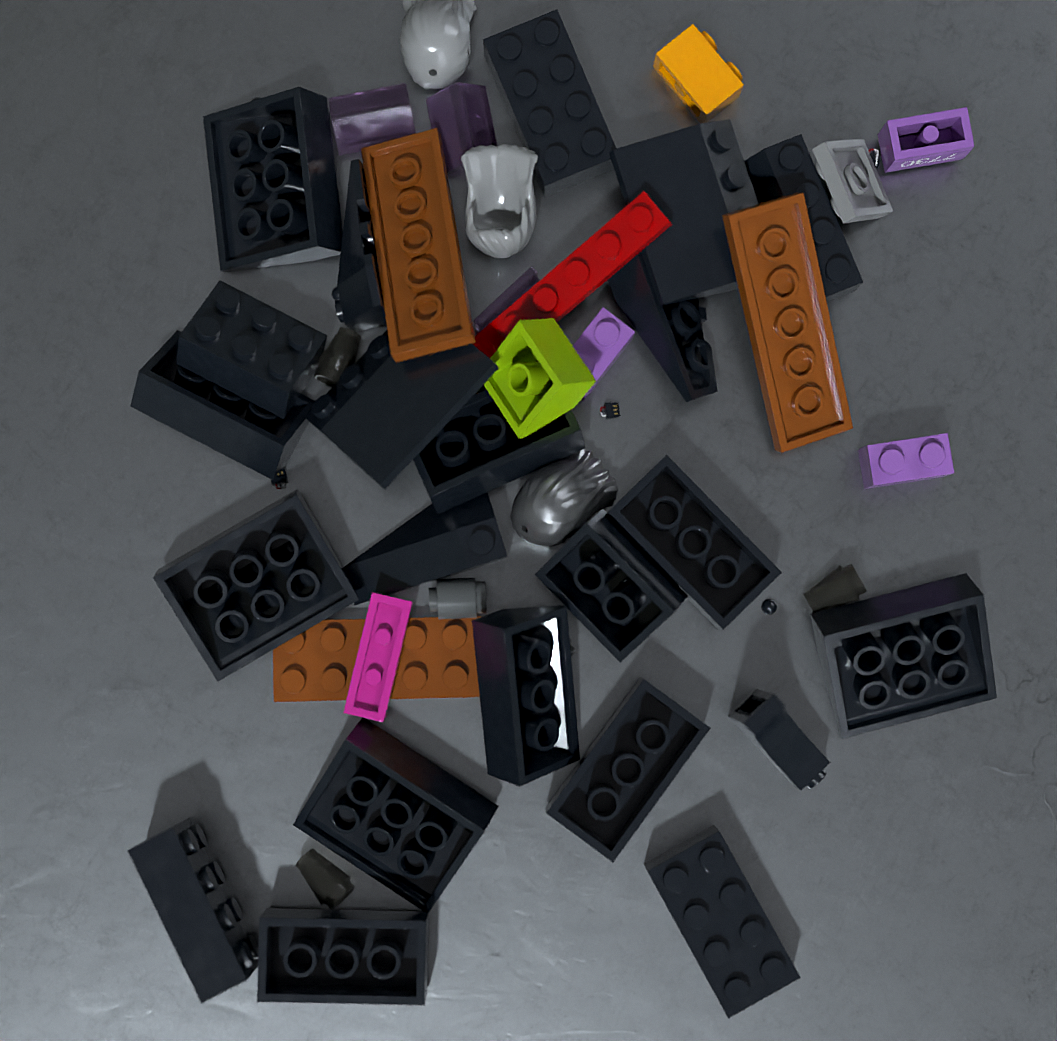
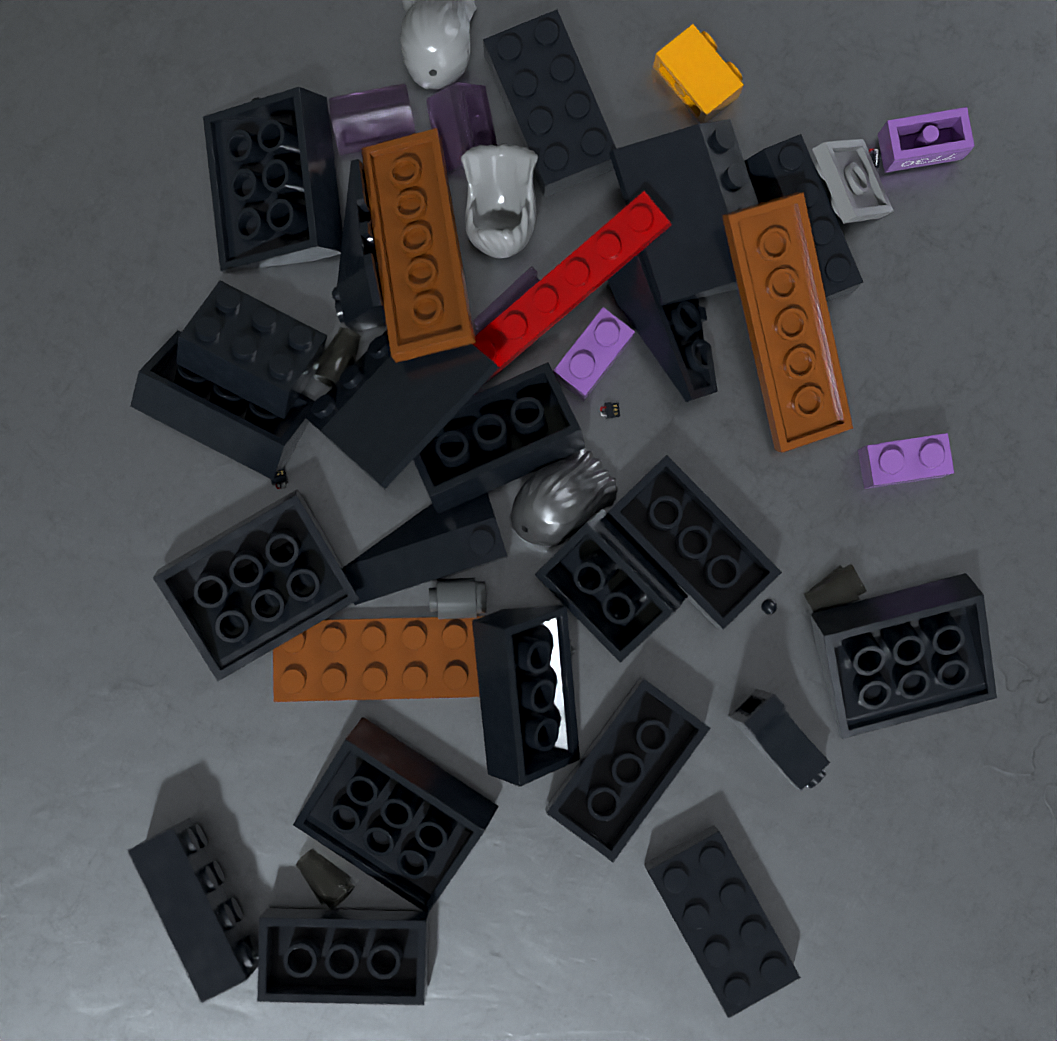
dark pink plate [343,592,413,722] -> none
lime slope [484,318,596,438] -> none

